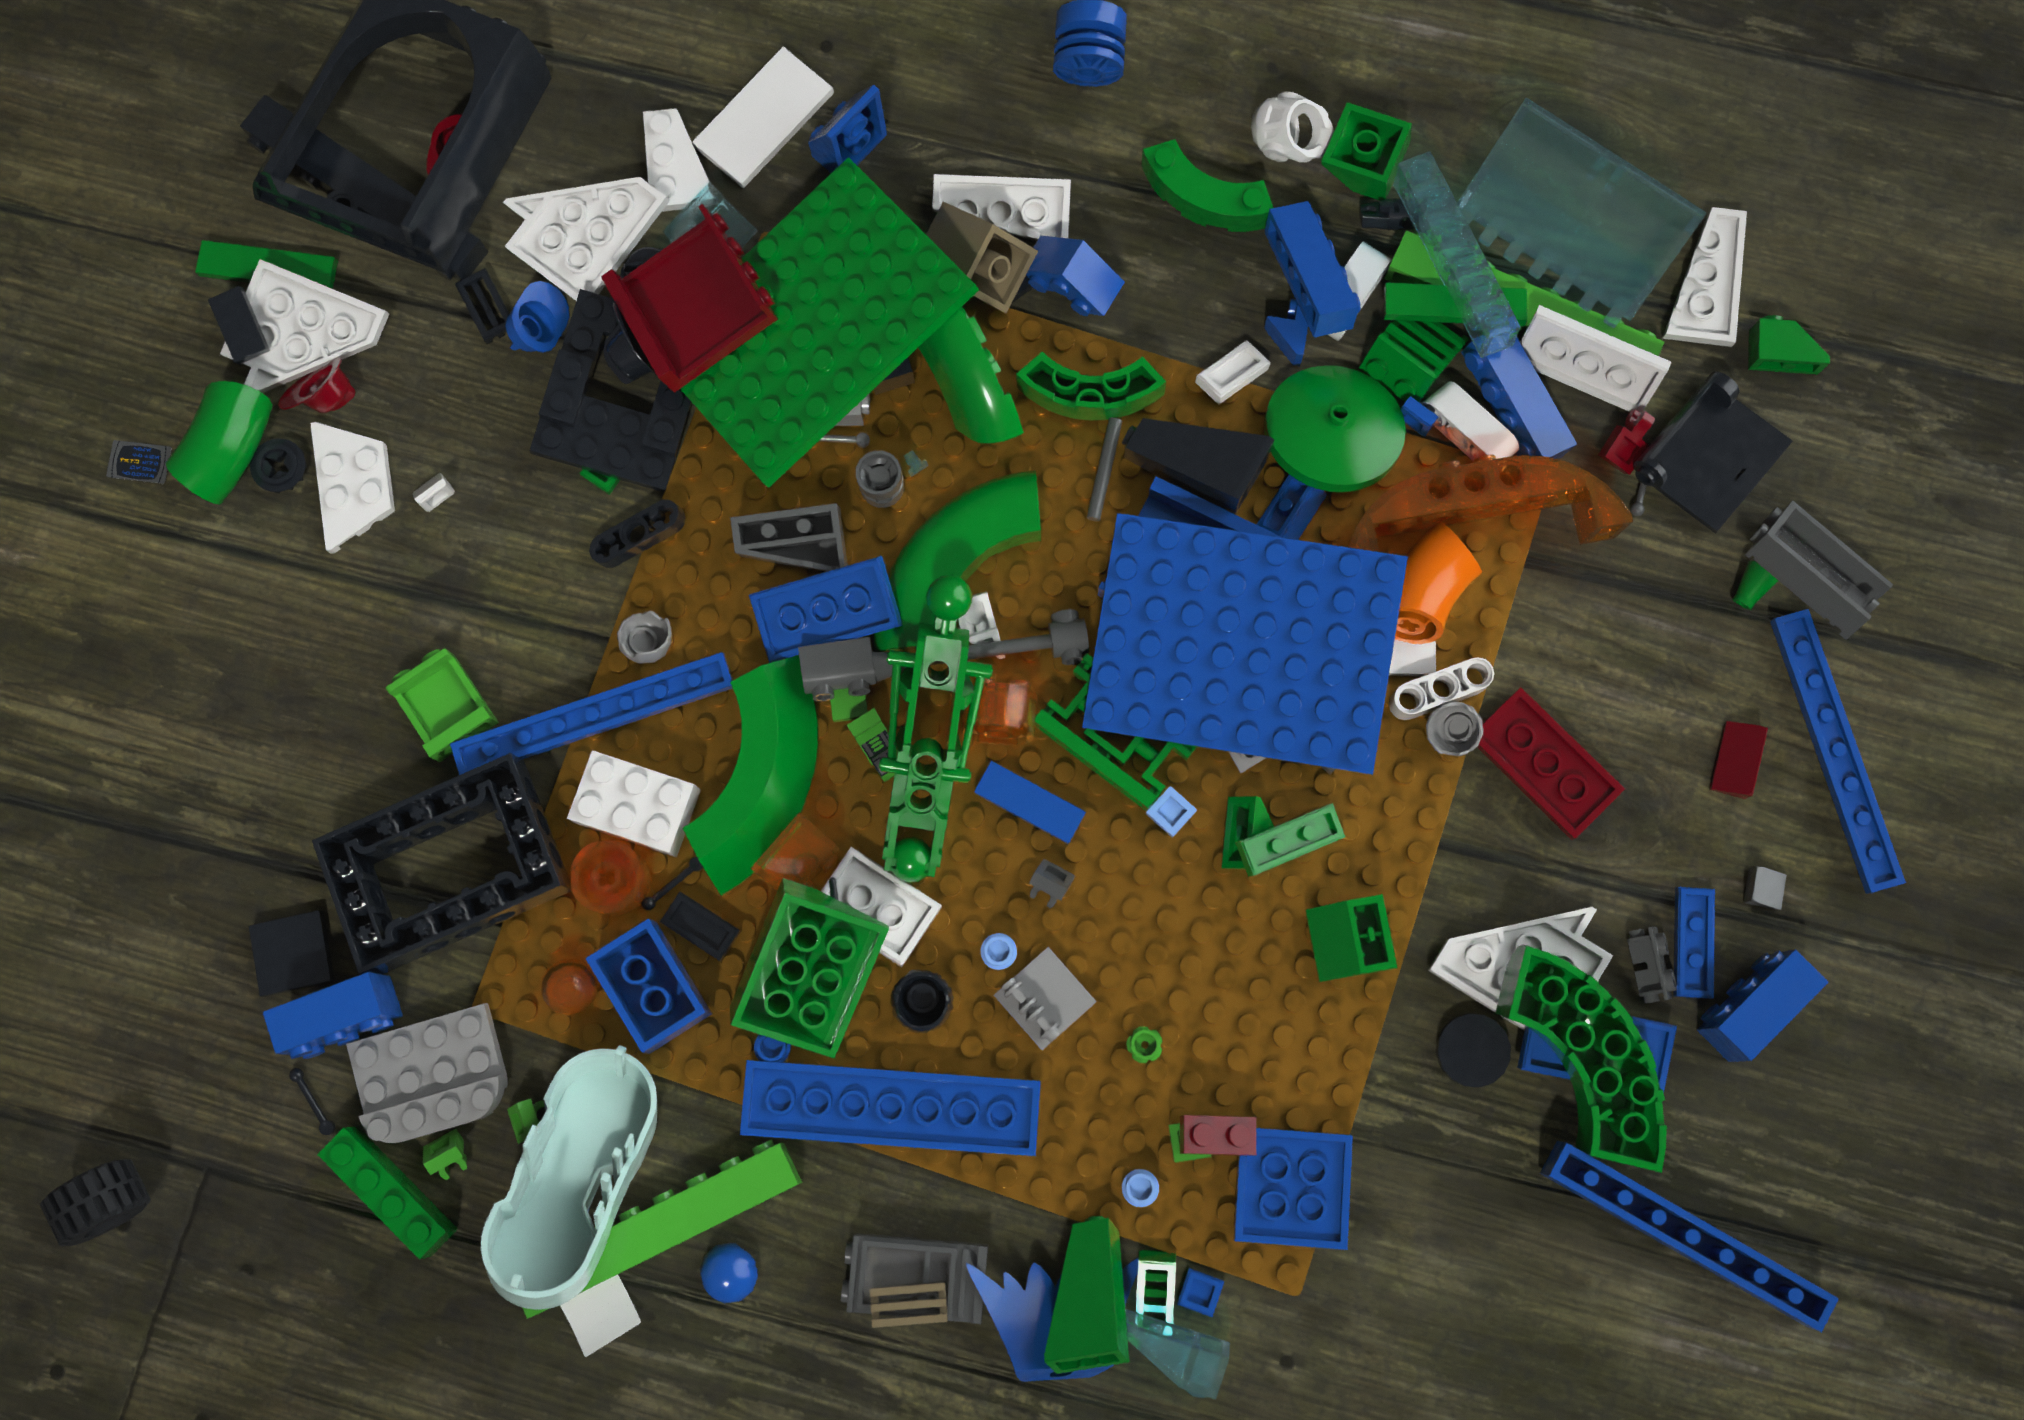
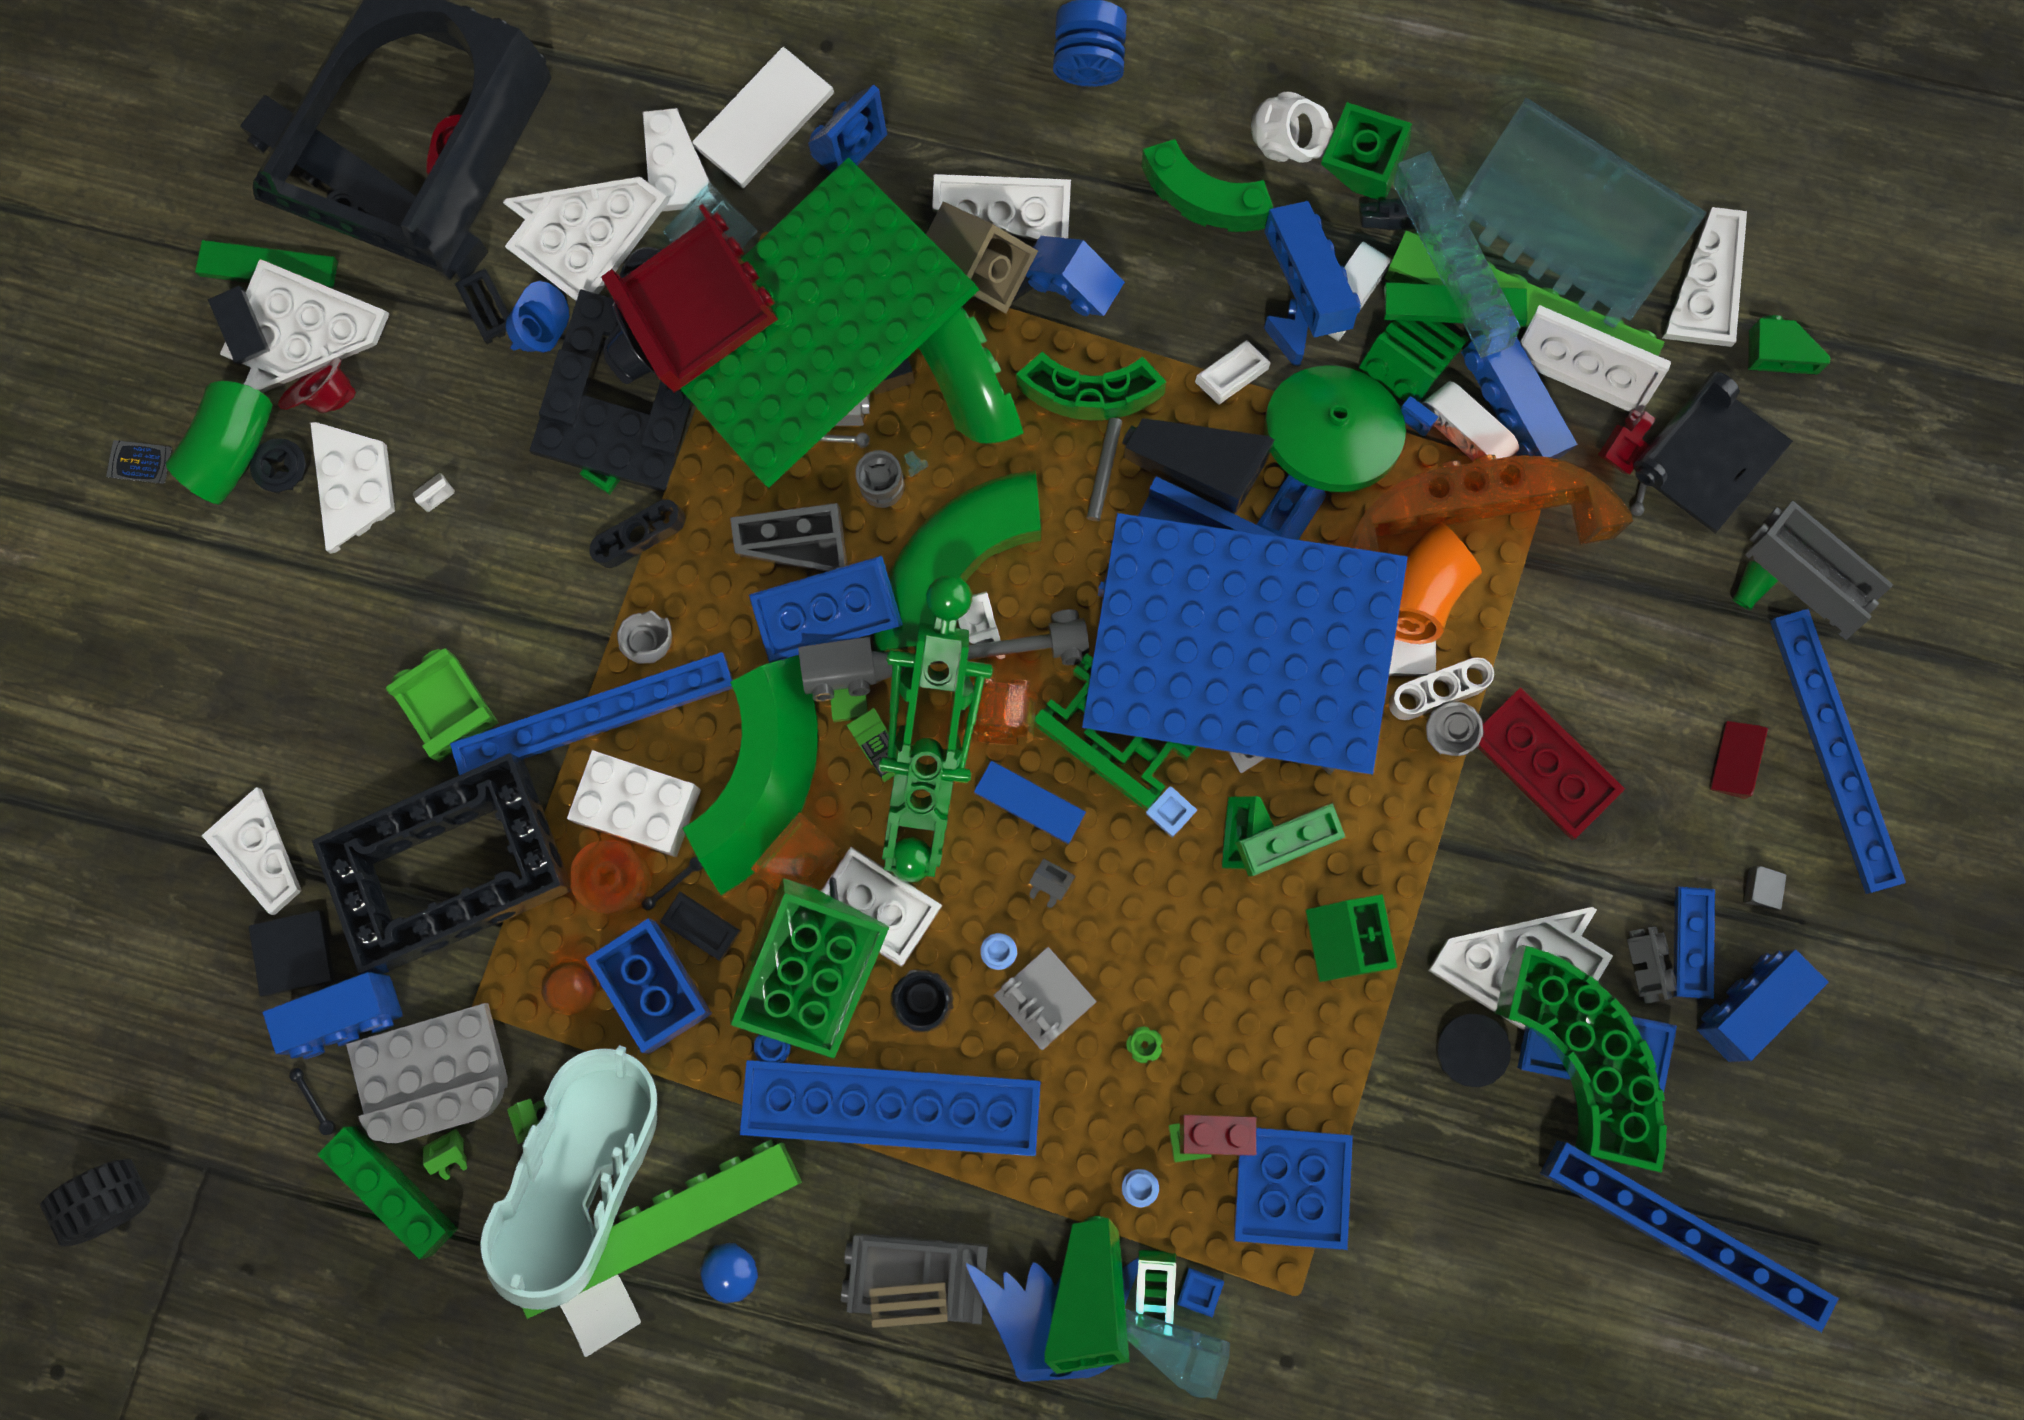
none -> white wing [202,787,302,915]

